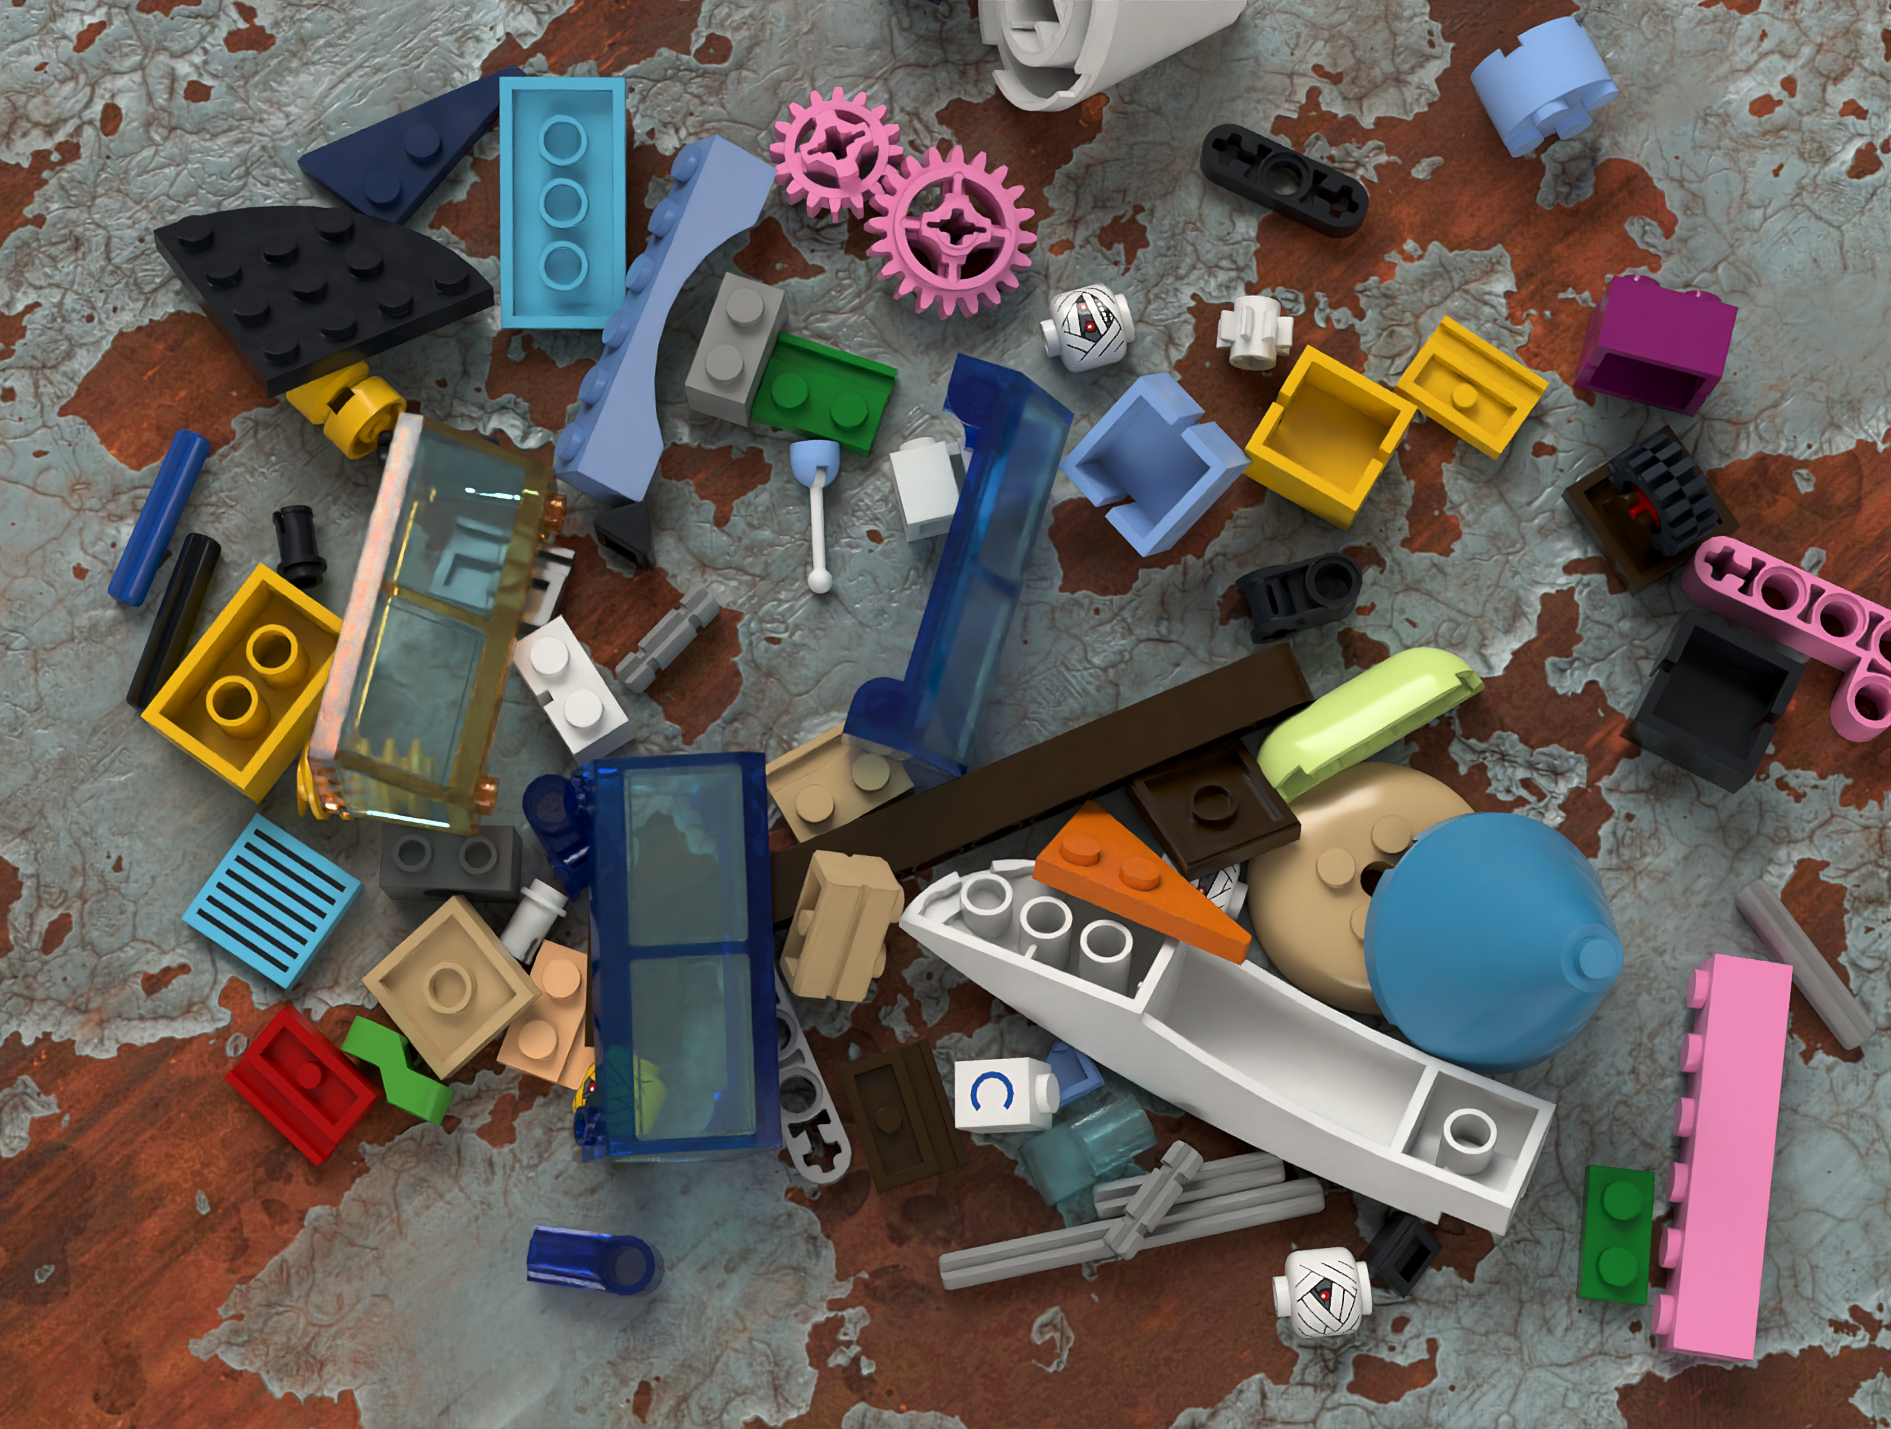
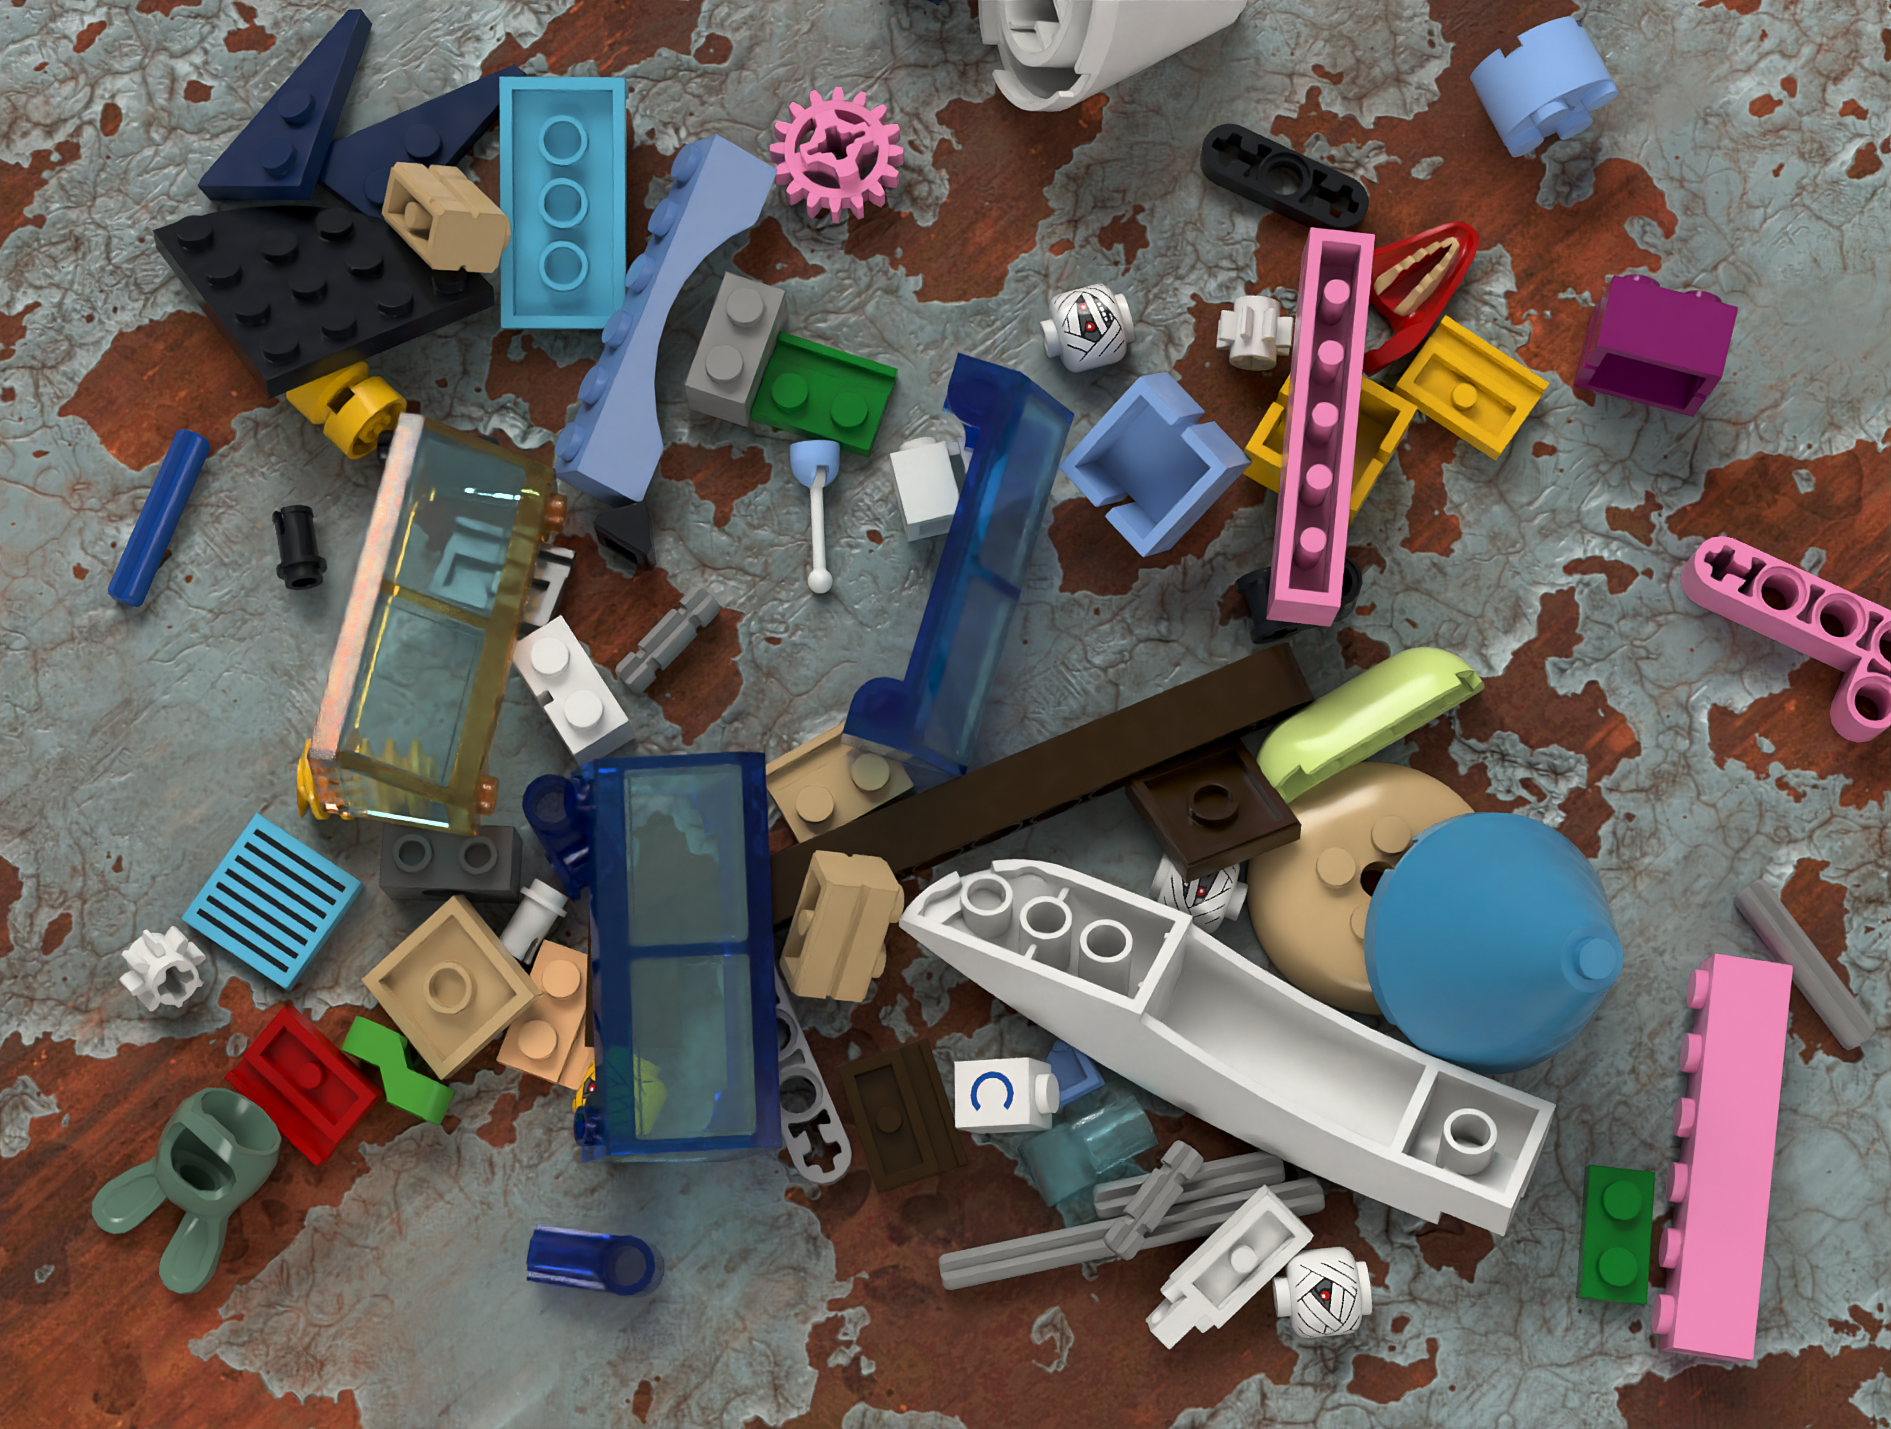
black axle [126,533,221,712] -> none
yellow brick [141,562,375,805] -> none
bright pink gear [864,145,1037,320] -> none
orange wing [1032,799,1252,966] -> none
black slope [1356,1210,1442,1299] -> none
plate [1561,425,1740,598] -> none
black piece [1619,608,1806,794] -> none
none -> sand green piece [92,1087,282,1295]
none -> white gear [119,926,206,1011]
none -> dark blue wing [198,9,372,200]
none -> tan brick [381,162,511,273]
none -> white hinge [1146,1184,1314,1350]
none -> bright pink brick [1266,227,1375,627]
none -> red animal [1362,222,1479,377]

